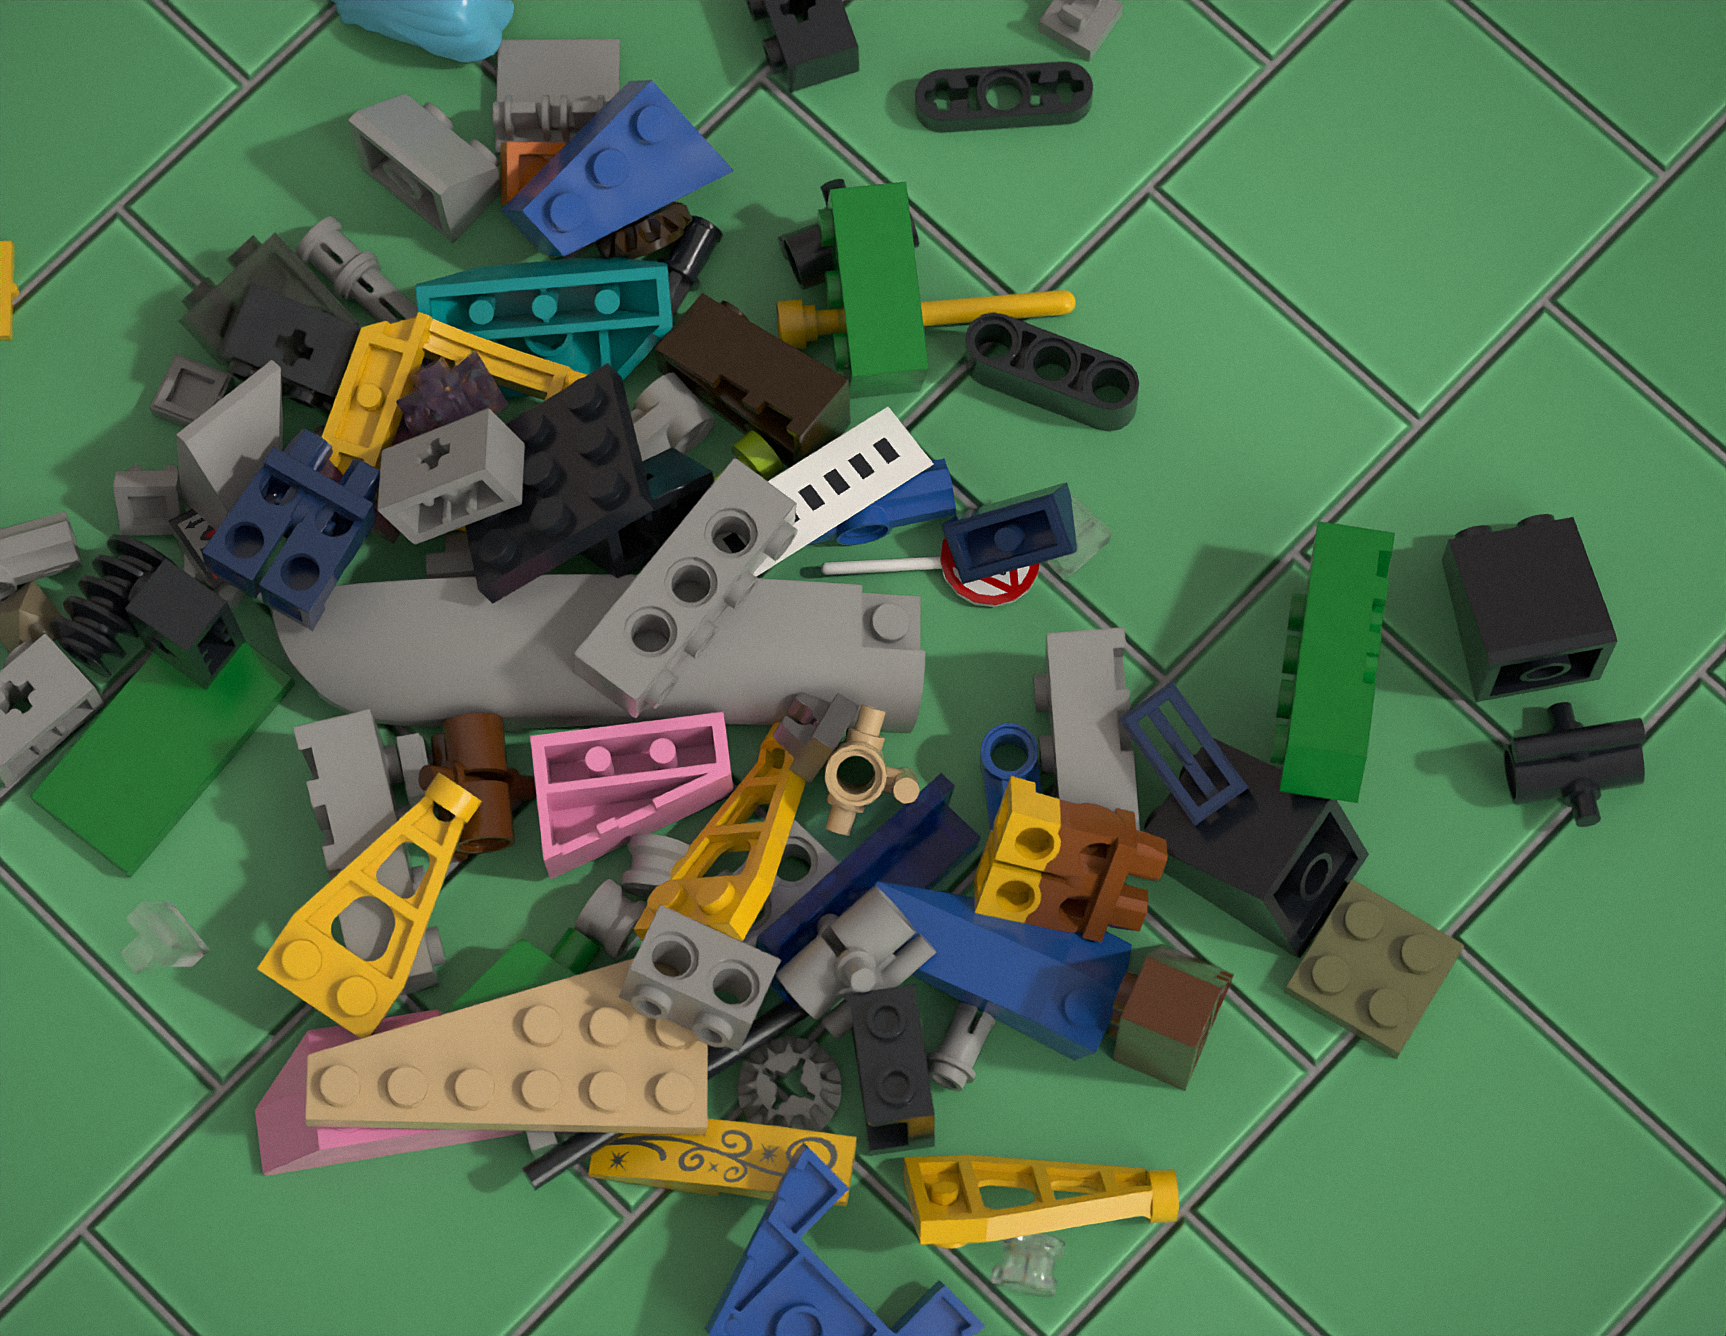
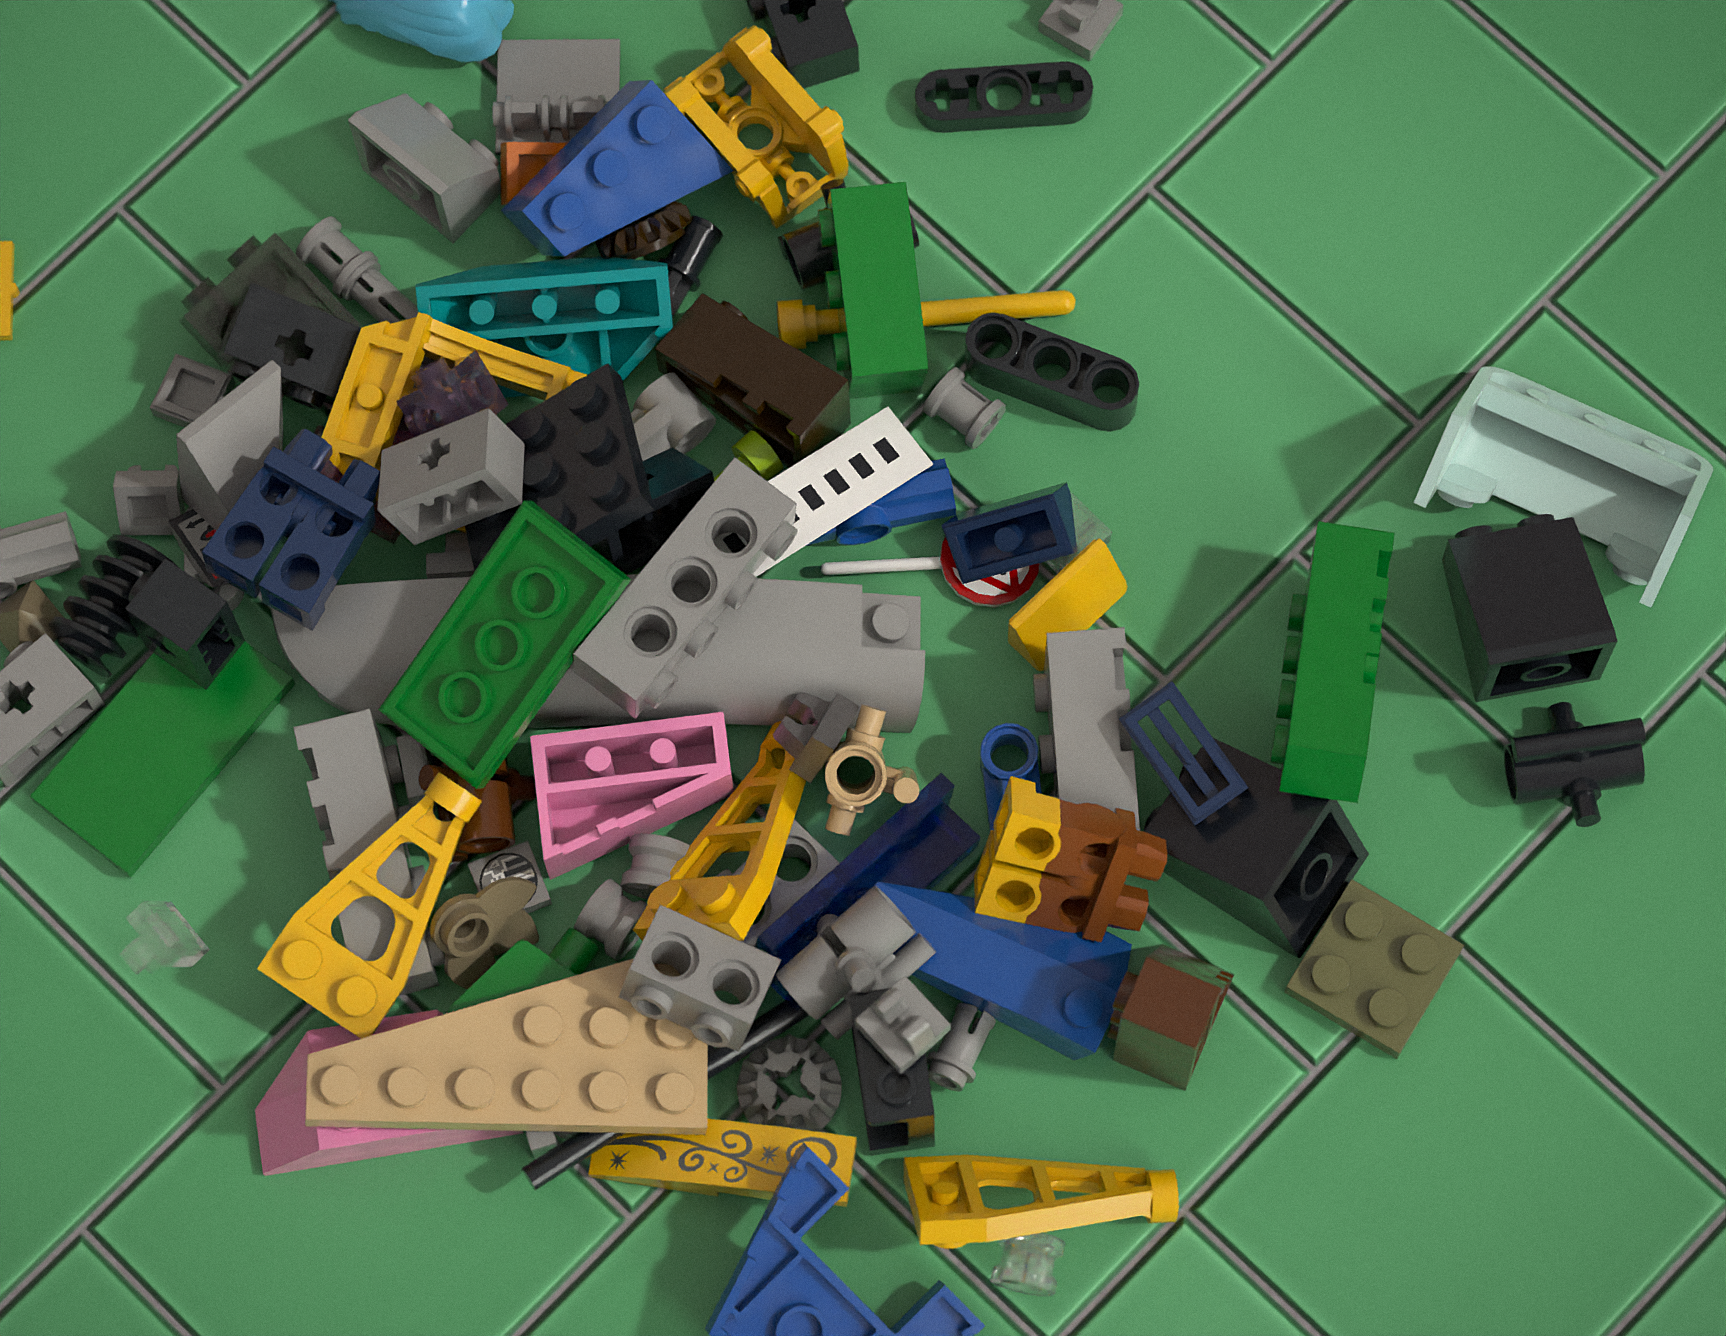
none -> green tile [378,501,632,789]
none -> dark tan plate [430,877,539,989]
none -> light grey tile [468,841,552,913]
none -> yellow piece [663,25,849,229]
none -> light grey tile [855,976,951,1075]
none -> light grey bush [922,367,1006,450]
none -> yellow slope [1008,538,1128,671]
none -> light aqua windscreen [1414,367,1713,607]

